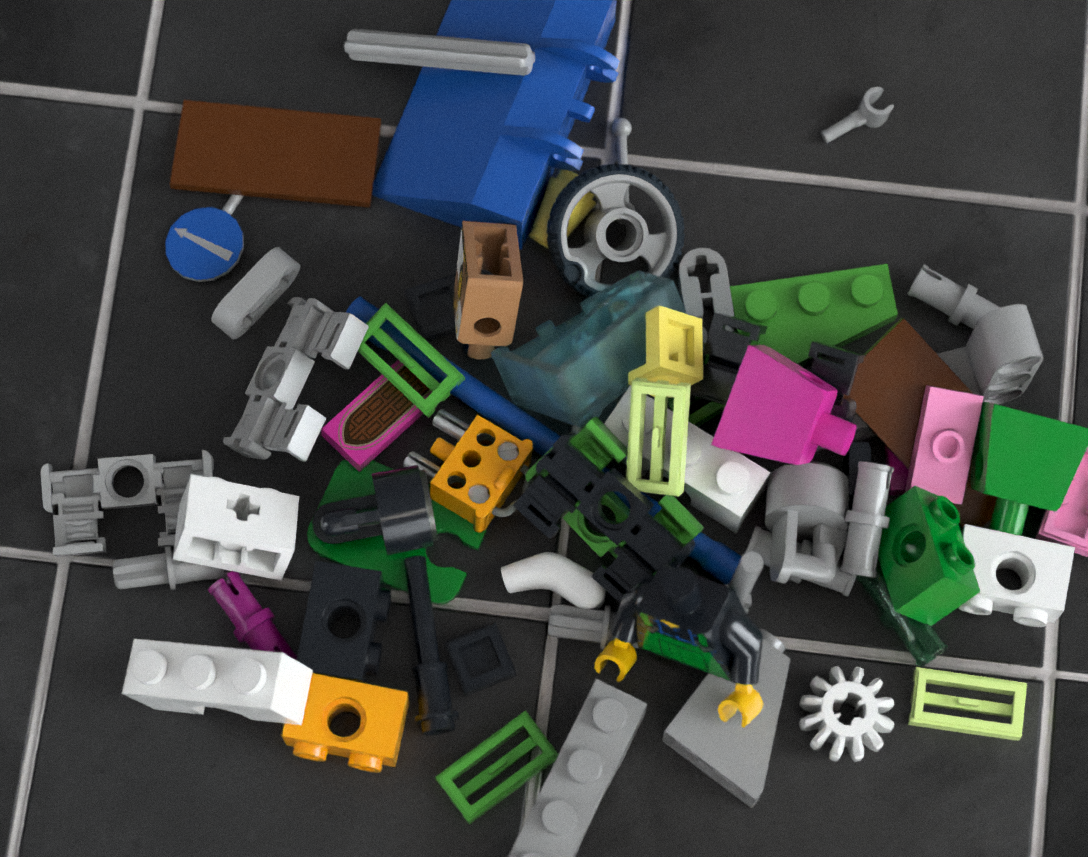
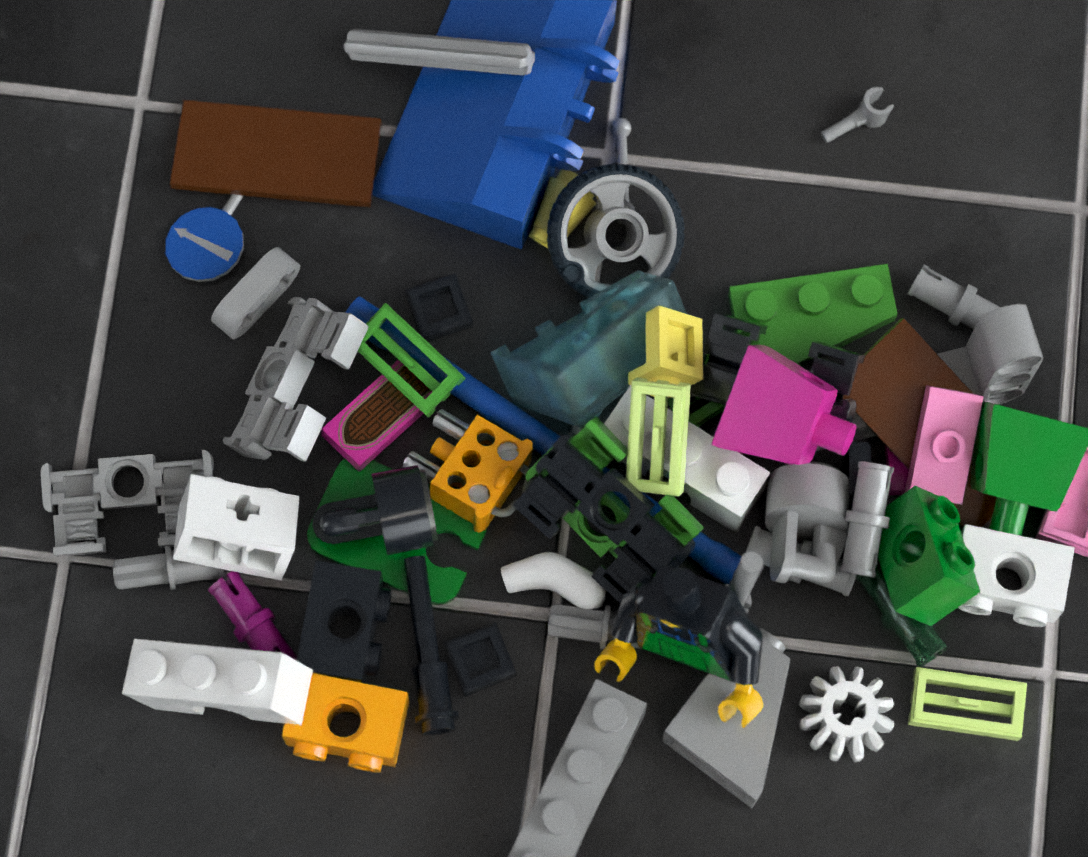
bright green tile [435,710,559,825] -> none
medium nougat torso [453,221,523,359] -> none
light grey beam [678,247,734,351] -> none

